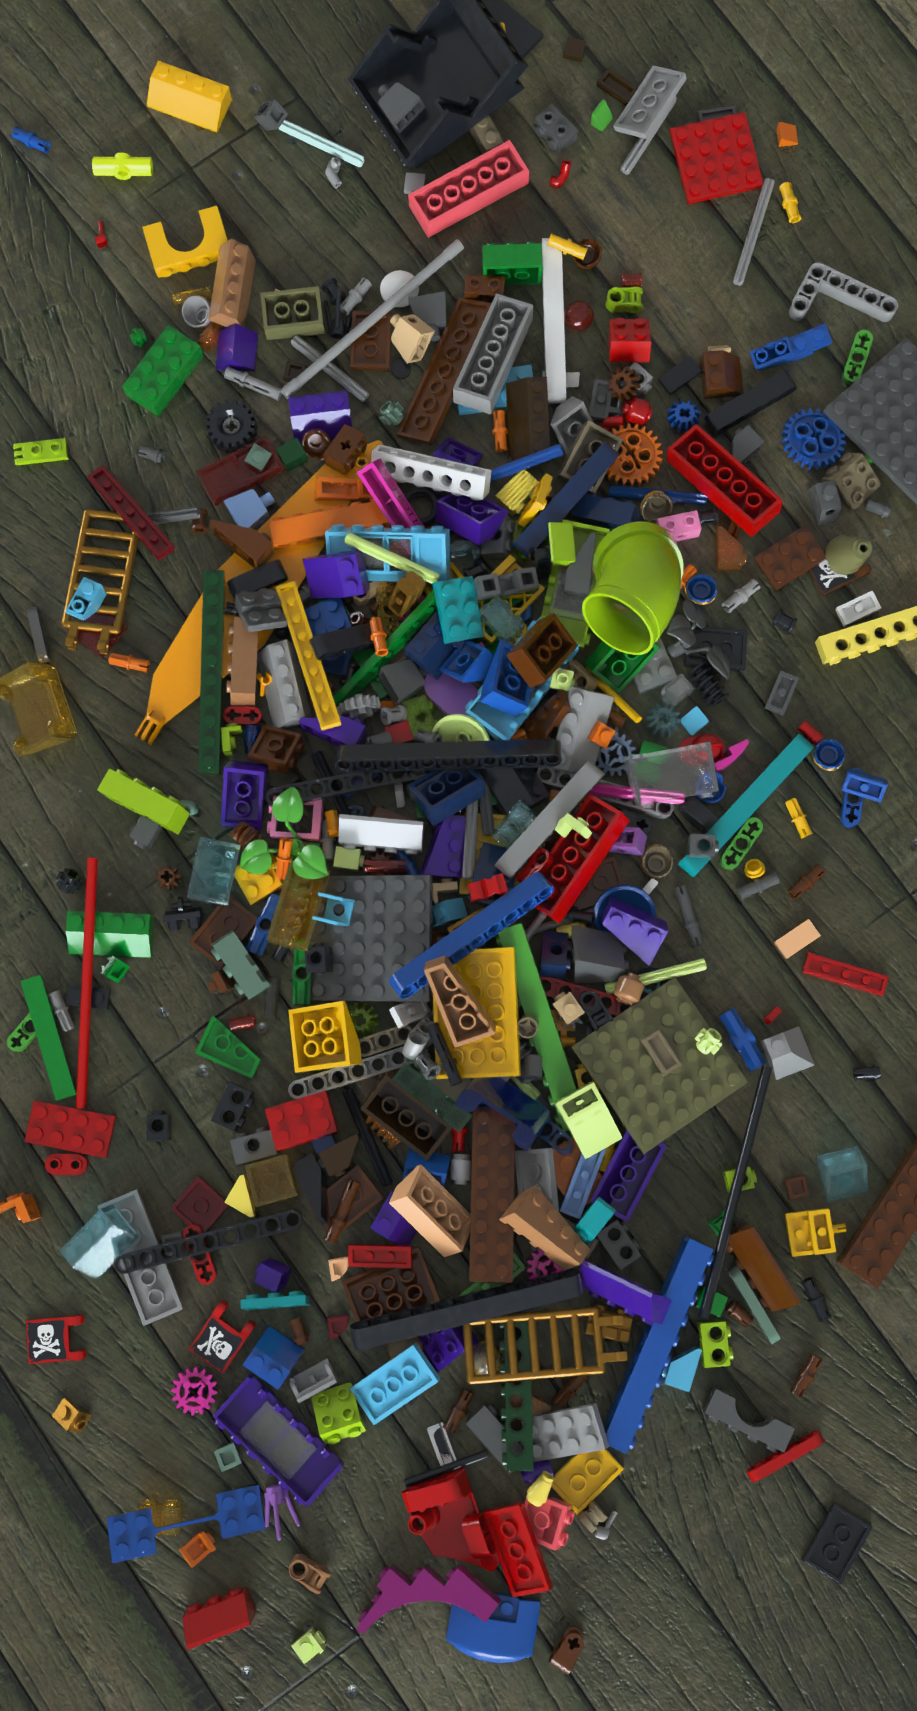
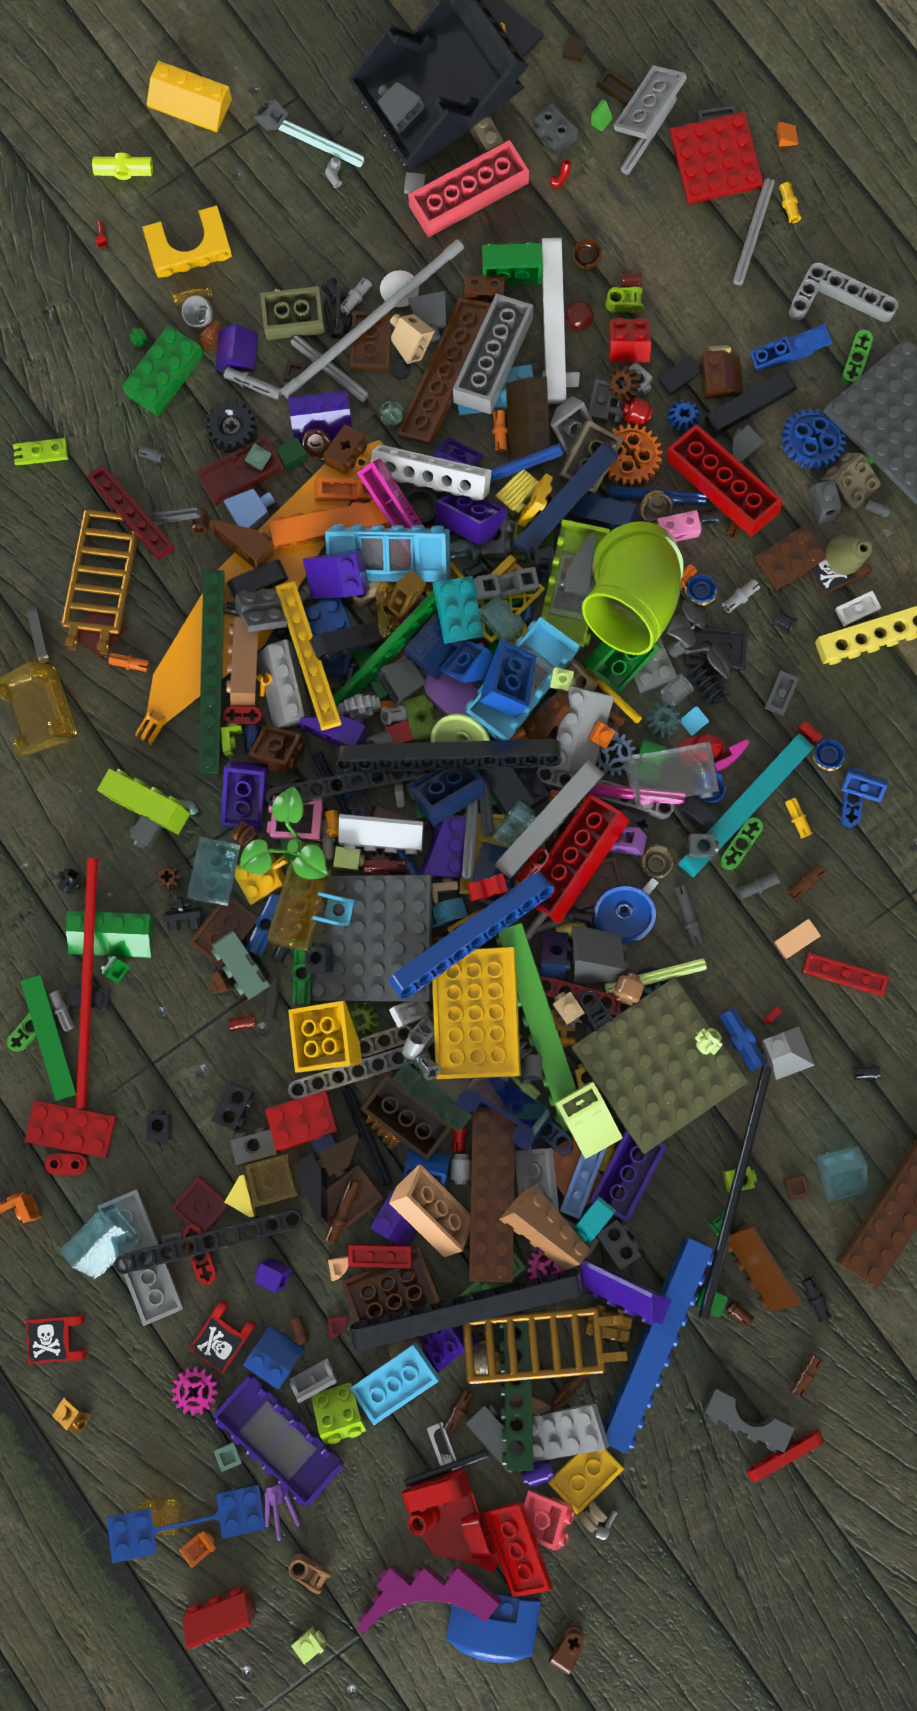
blue pin [11,126,51,154] -> none
medium azure slope [65,577,107,621] -> none
green wing [195,1015,261,1079] -> none
medium nougat slope [208,239,256,327] -> none
teal plate [240,1291,310,1310] -> none
orange axle [276,837,293,879] -> none
yellowish green axle [344,533,440,584] -> none
reddish brown pin [350,612,371,626] -> none
orange axle [370,617,389,656] -> none
dark grey pin [414,728,442,743] -> none
medium nougat wedge [424,955,496,1047] -> none
black pin [426,1022,463,1086] -> none
reddish brown brick [506,613,578,688] -> none
dark tan wheel [518,1015,539,1038] -> none
light yellow cone [526,1471,554,1507] -> none
yellow pin [547,233,588,260] -> none
lime slope [548,522,576,566] -> none
yellowish green bracket [555,813,592,839] -> none
red arm [599,416,624,432] -> none
dark purple wedge [601,897,668,966] -> none
dark tan tile [641,1029,682,1077] -> none
medium azure slope [660,1346,702,1392] -> none
lime brick [697,1319,733,1368] -> none
clear orange slope [715,526,746,571] -> none
sand green beam [727,1265,781,1345] -> none
yellow plate [744,859,765,878] -> none
yellow plate [784,1208,846,1257] -> none
black tile [802,1501,873,1585] -> none

